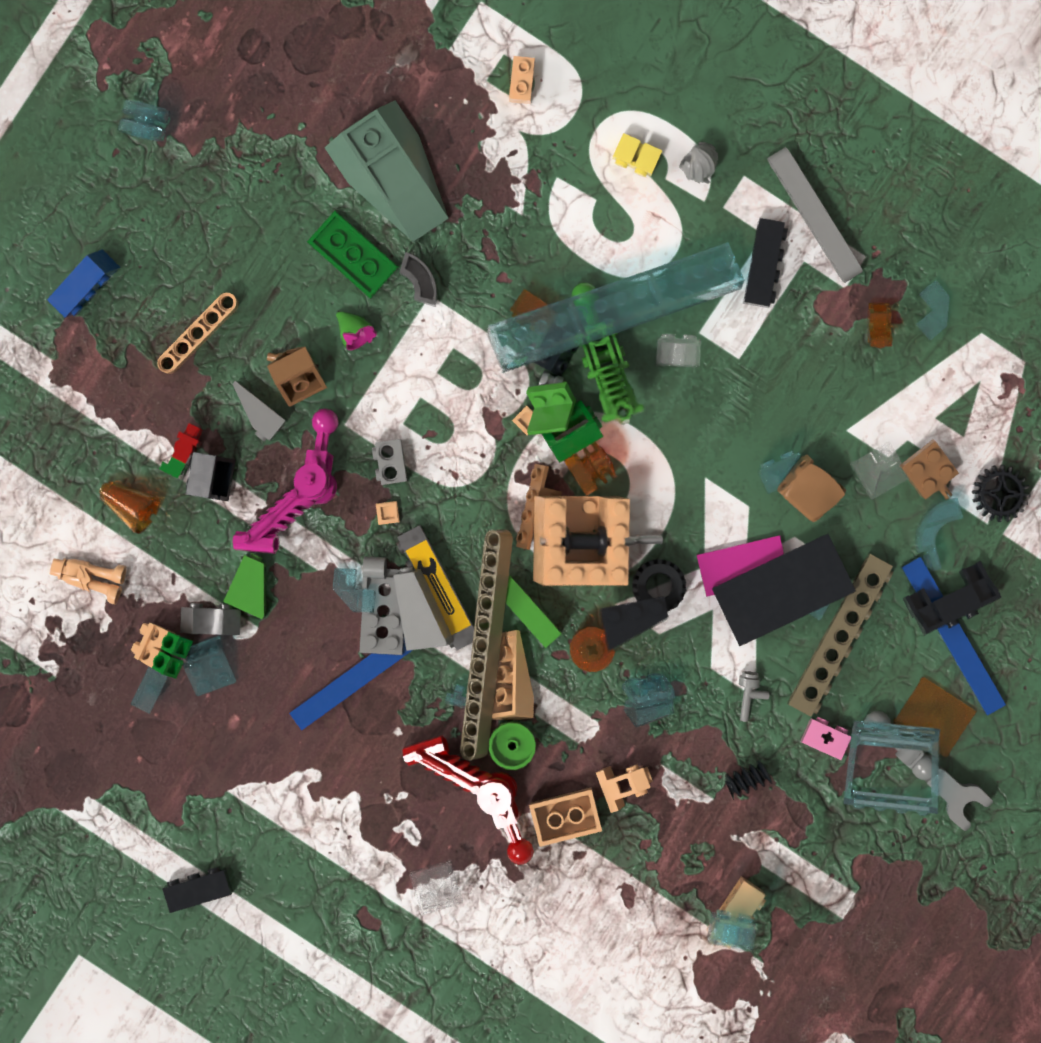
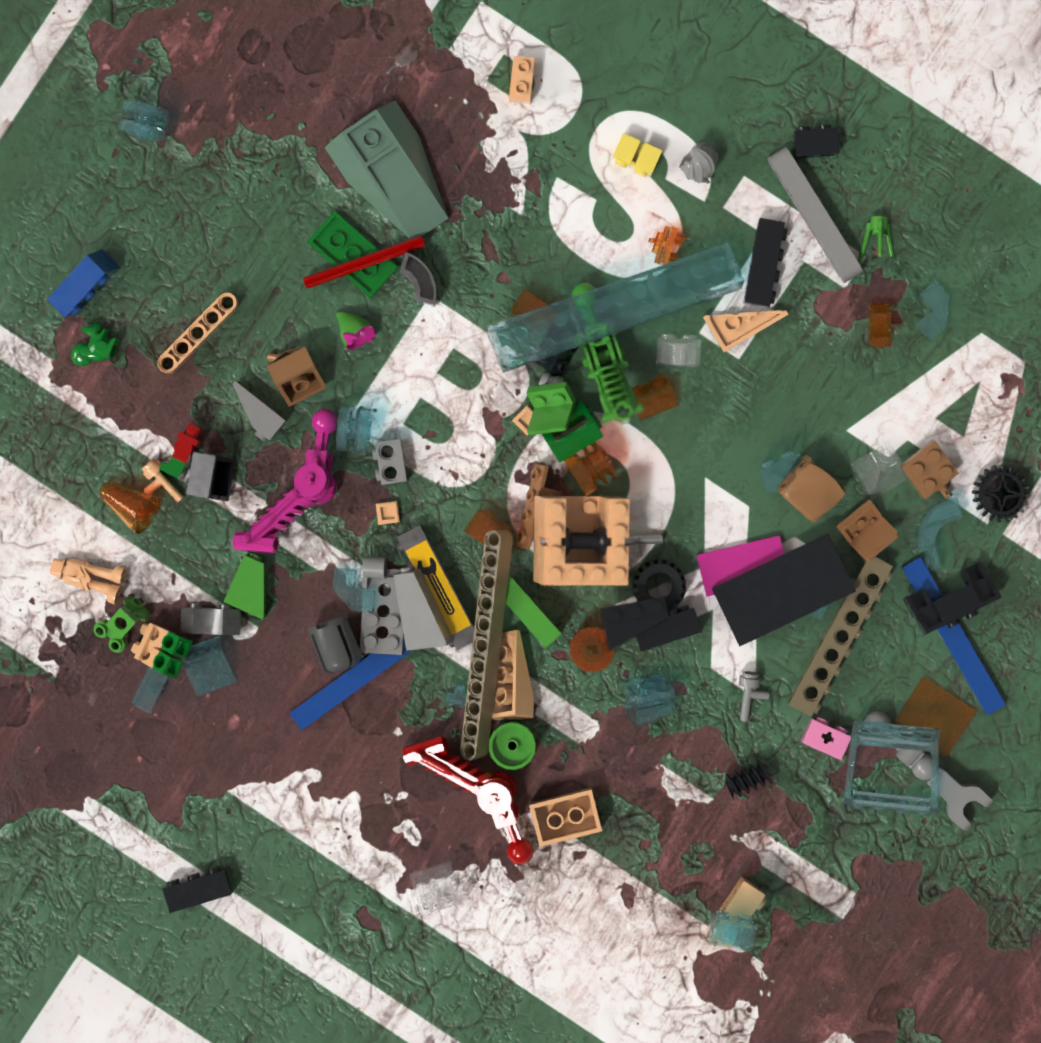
light nougat tile [596,764,653,813] -> none
none -> green animal [71,322,121,367]
none -> bright green piece [94,596,151,653]
none -> light nougat piece [141,458,184,502]
none -> red axle [303,236,425,289]
none -> dark grey cylinder [307,614,362,674]
none -> clear light blue wheel [336,404,372,453]
none -> clear orange brick [464,509,513,545]
none -> clear orange bracket [633,375,679,421]
none -> black brick [636,605,702,652]
none -> clear orange hips [648,226,686,265]
none -> light nougat wing [703,310,788,353]
none -> black brick [793,124,839,159]
none -> medium nougat bracket [836,500,899,561]
none -> bright green plant [858,216,894,265]

